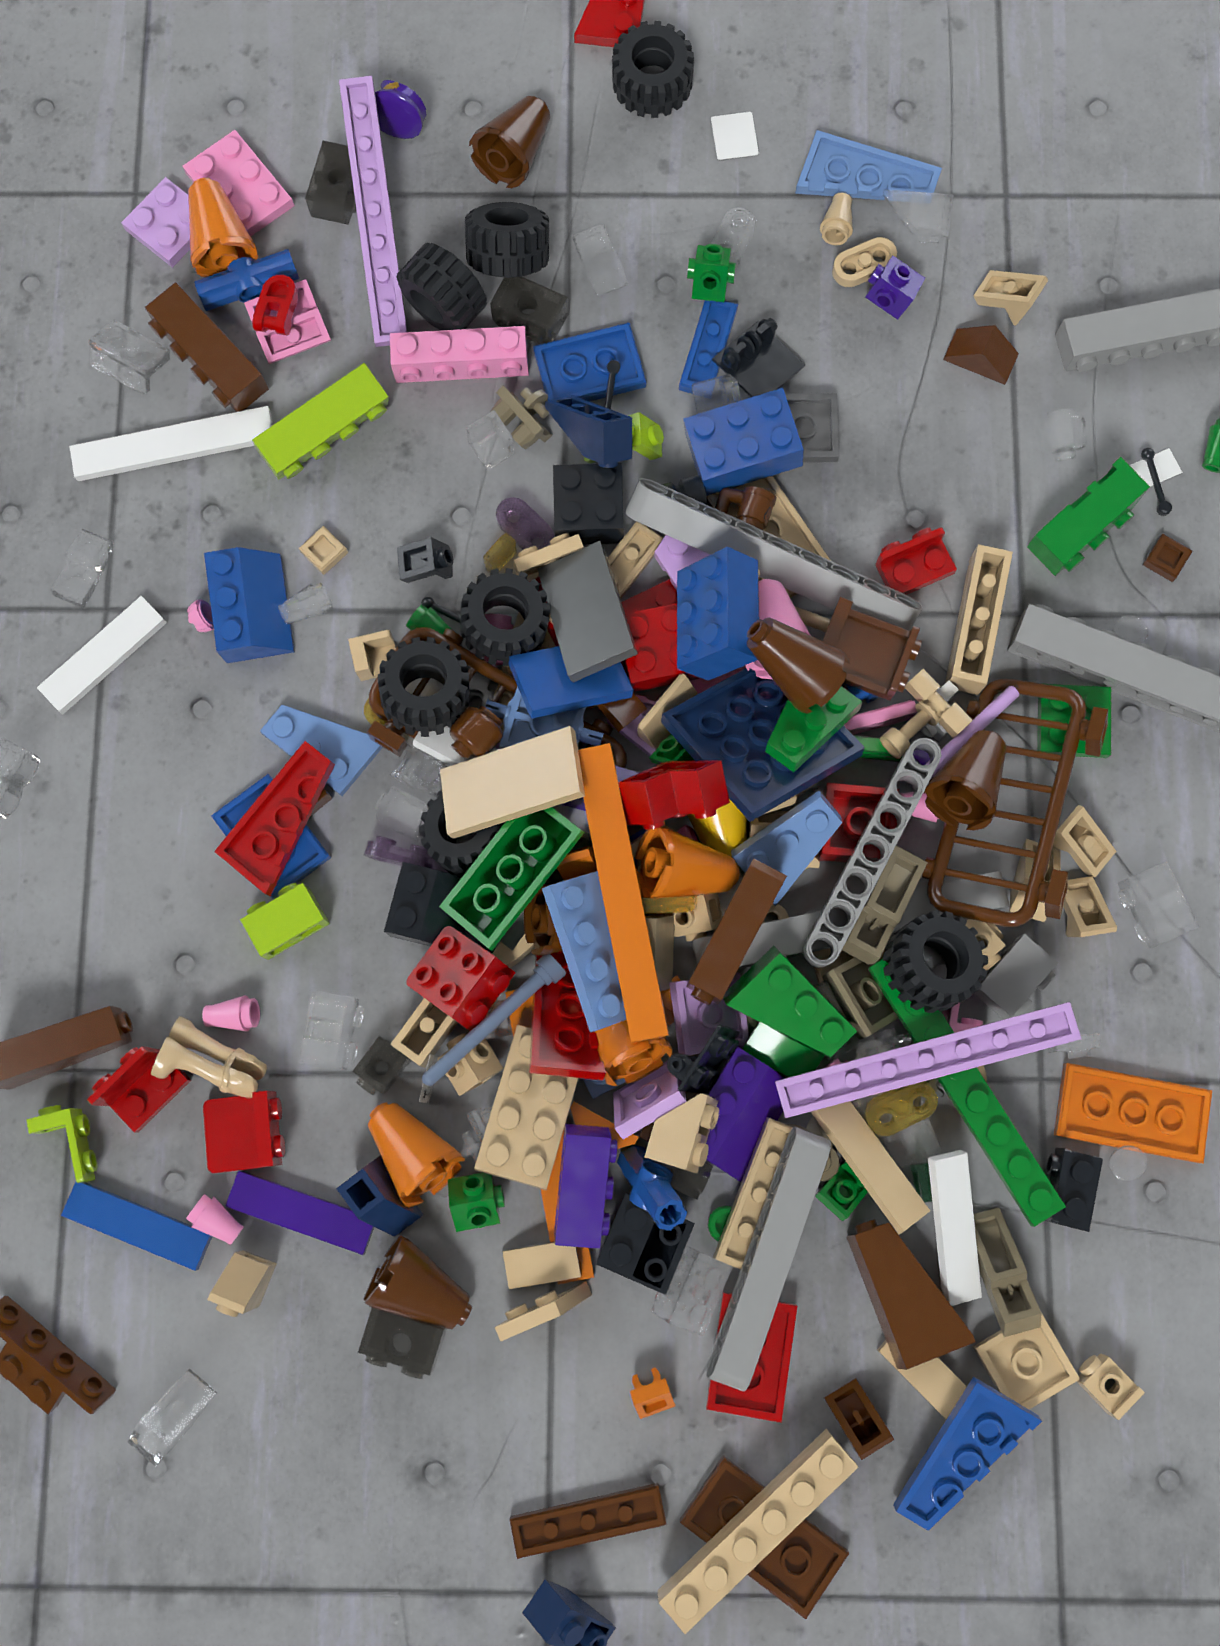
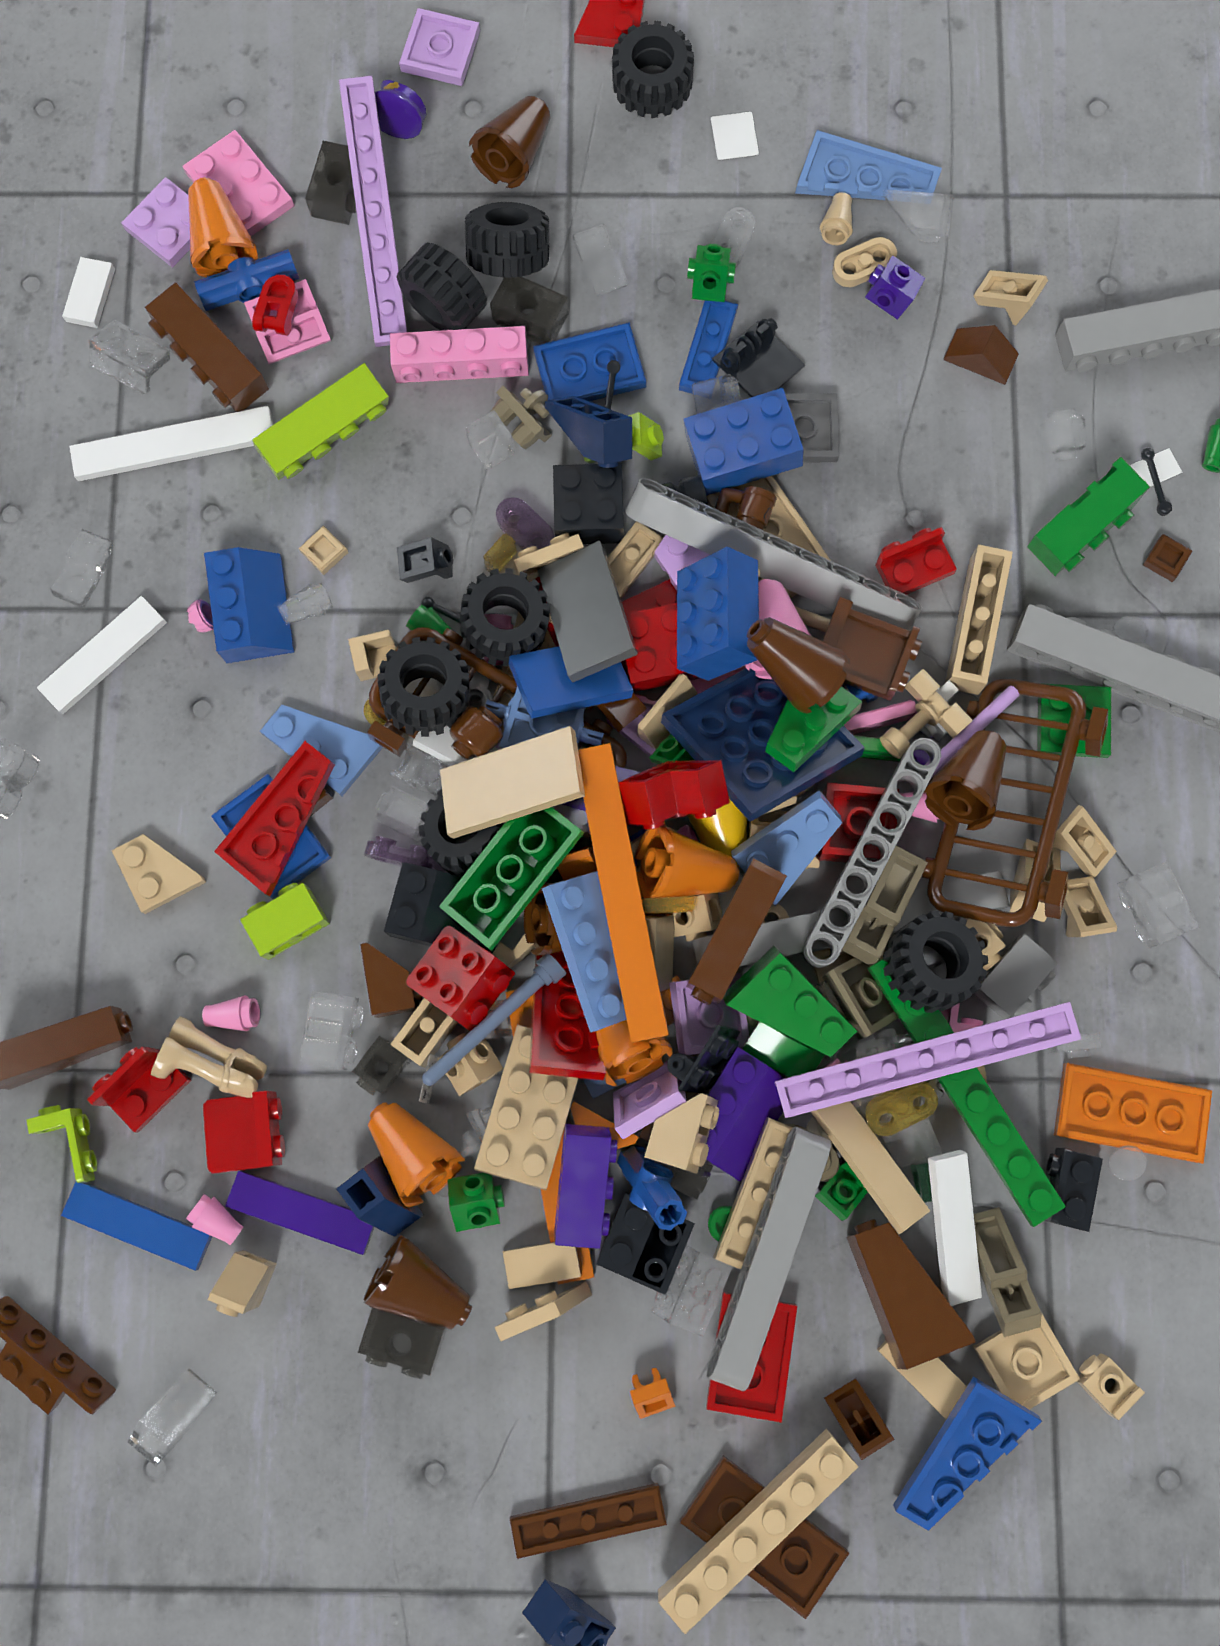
none -> white tile [62,257,115,328]
none -> tan wing [111,834,206,914]
none -> reddish brown slope [360,943,424,1018]
none -> lavender plate [399,8,480,86]

